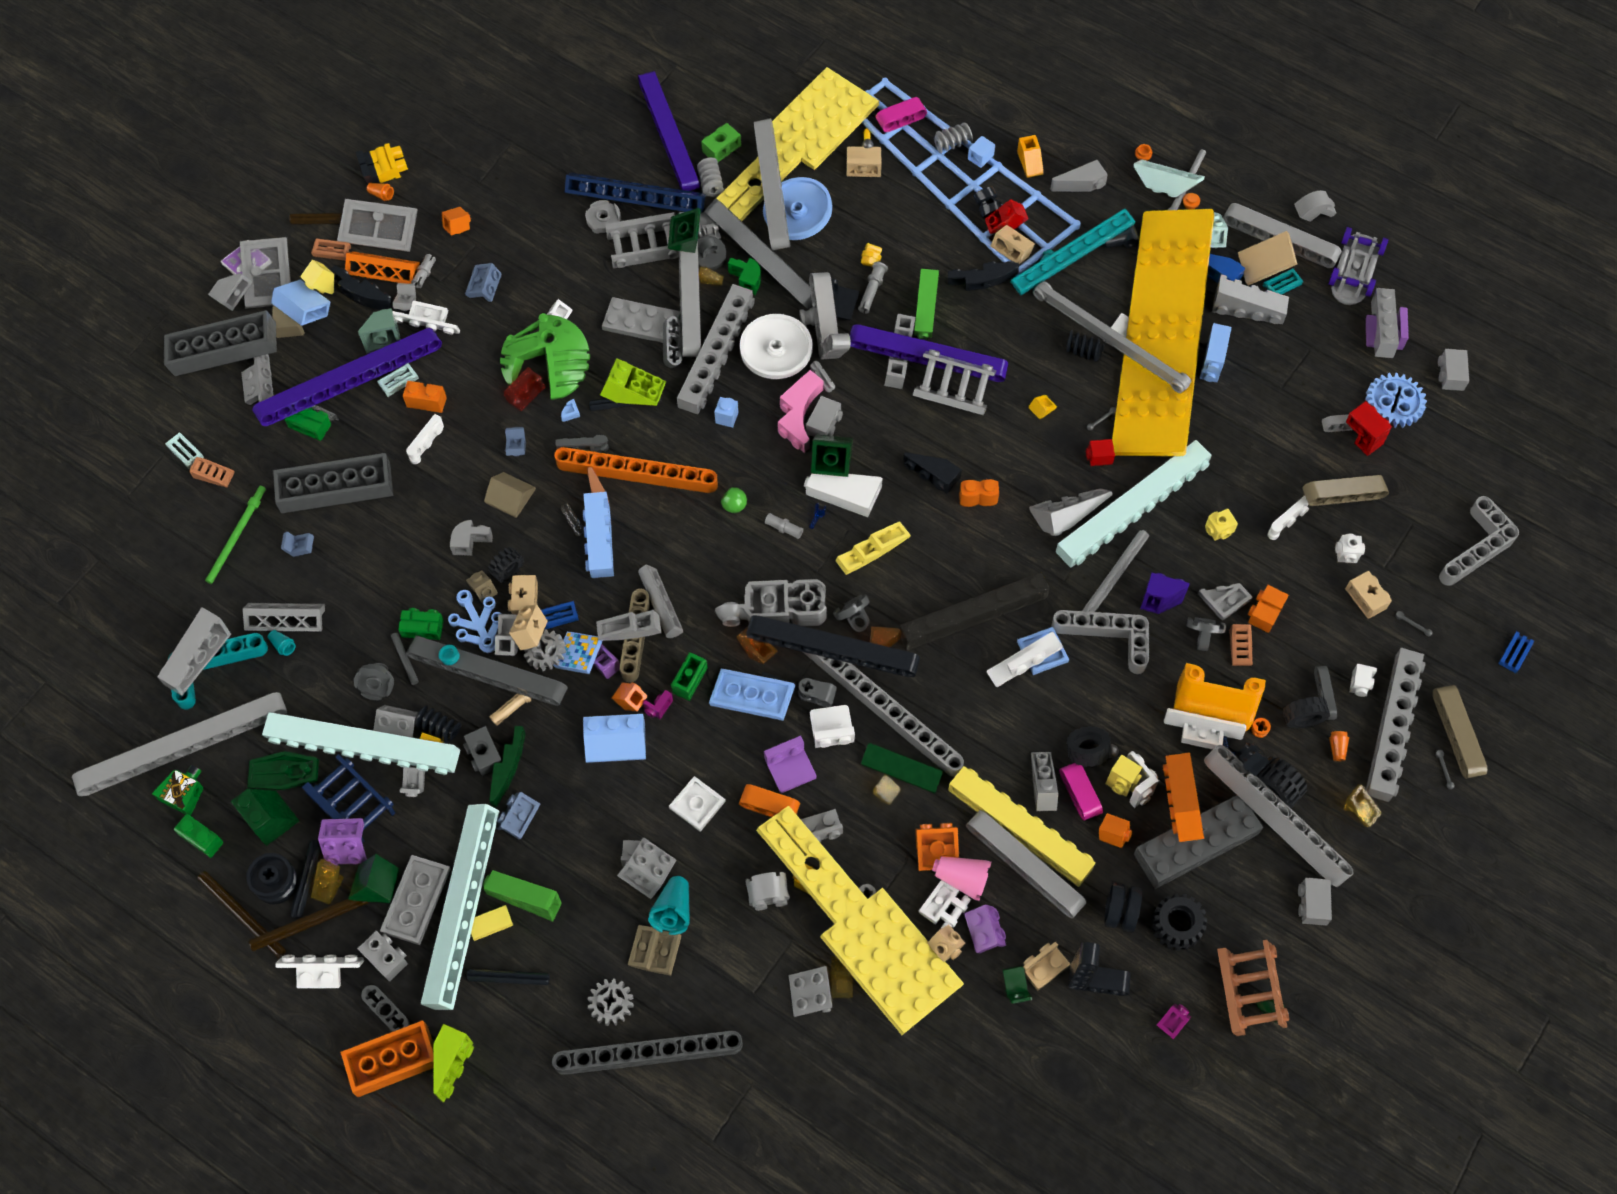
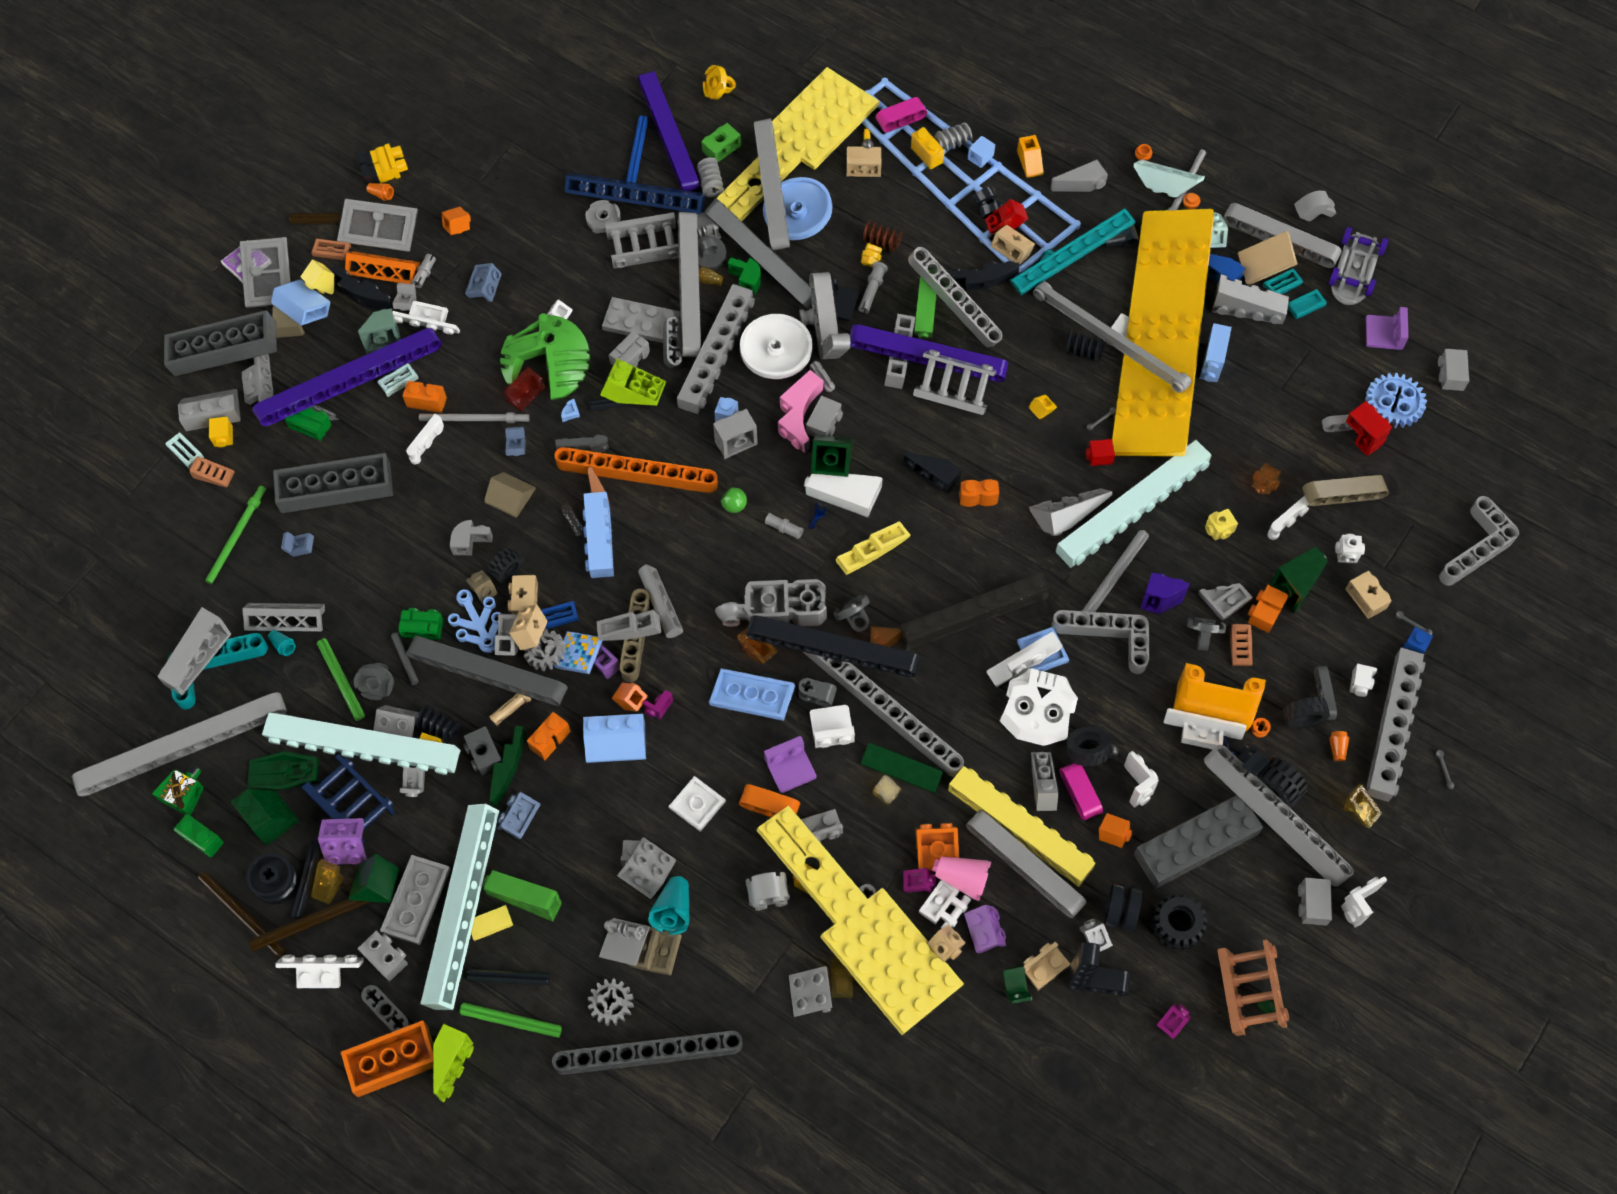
light grey slope [208,273,252,311] -> none
teal tile [439,645,460,665] -> none
dark green slope [668,208,701,253] -> none
green brick [671,652,708,701] -> none
light yellow brick [1106,754,1143,796] -> none
orange brick [1163,752,1204,842] -> none
light grey arch [1371,288,1399,358] -> none
dark tan beam [1433,685,1488,779] -> none
blue tile [1498,631,1534,673] -> none
none -> light grey slope [178,389,241,431]
none -> yellow brick [209,417,233,447]
none -> bright green axle [317,638,365,721]
none -> light grey bar [419,412,529,423]
none -> bright green axle [460,1003,562,1038]
none -> orange piece [527,712,571,761]
none -> light grey hinge [599,918,650,966]
none -> light grey brick [608,331,650,367]
none -> blue axle [626,115,648,183]
none -> yellow tile [703,65,736,100]
none -> light grey brick [713,409,758,459]
none -> copper piece [863,220,903,252]
none -> magenta bracket [903,868,936,893]
none -> light grey beam [908,247,1002,347]
none -> yellow brick [911,127,945,169]
none -> white brick [1000,668,1078,746]
none -> light grey bracket [1080,919,1113,951]
none -> clear orange brick [1252,463,1282,495]
none -> dark green slope [1271,547,1328,614]
none -> teal tile [1287,289,1327,319]
none -> white bracket [1341,876,1387,928]
none -> blue brick [1403,627,1433,654]

